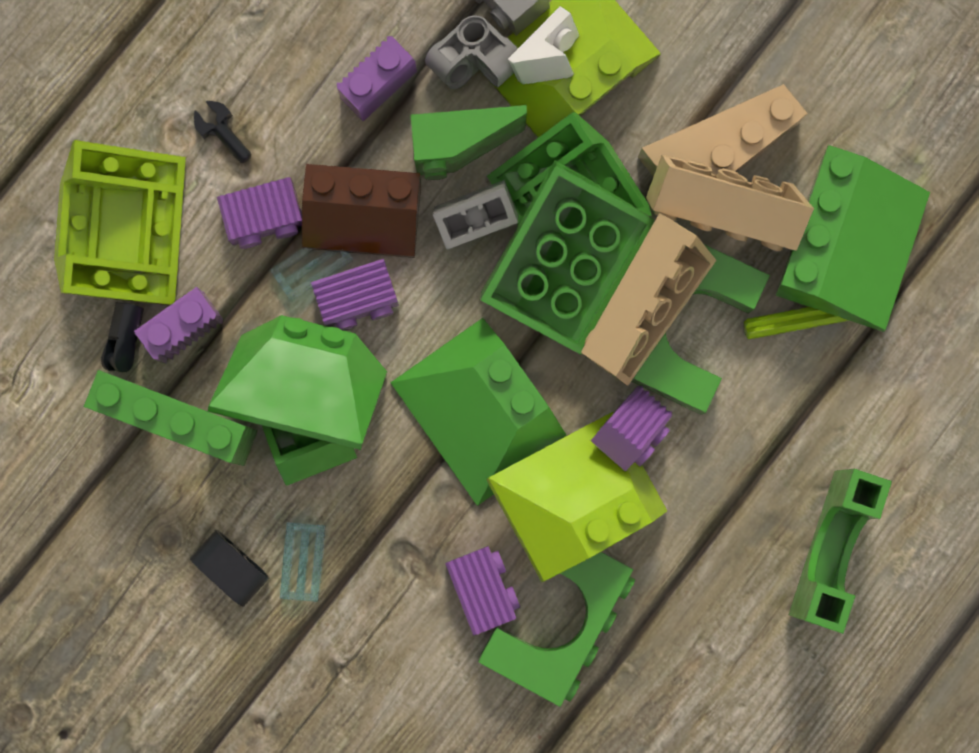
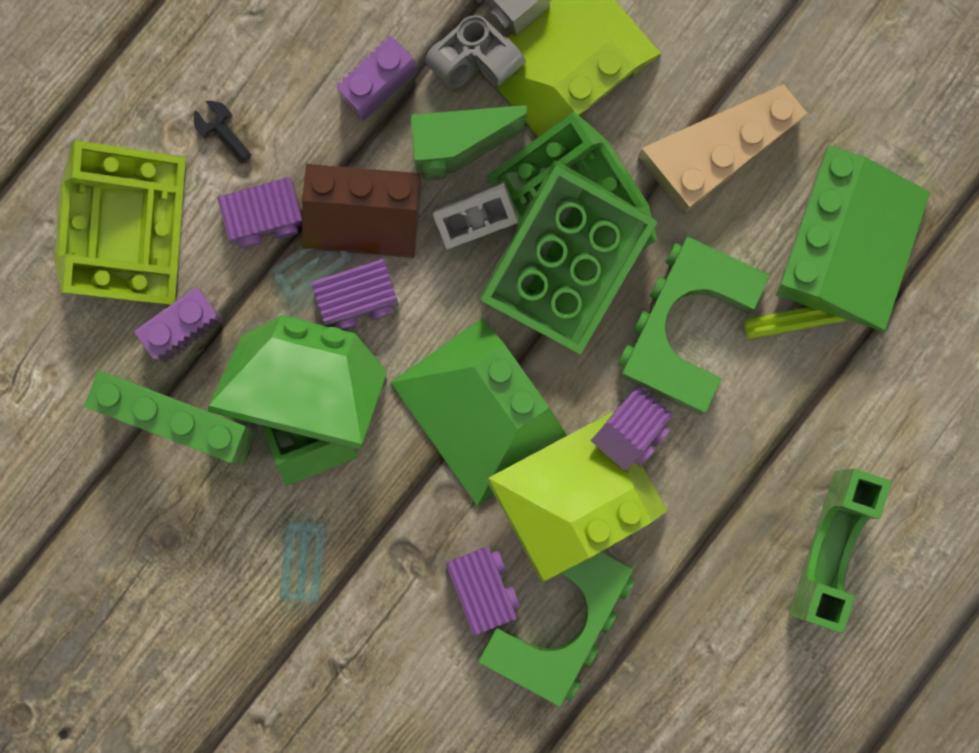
black bar [101,302,144,372] -> none
black beam [190,530,270,607] -> none
white slope [508,6,580,84] -> none
tan wedge [581,213,717,386] -> none
tan wedge [646,155,814,251] -> none

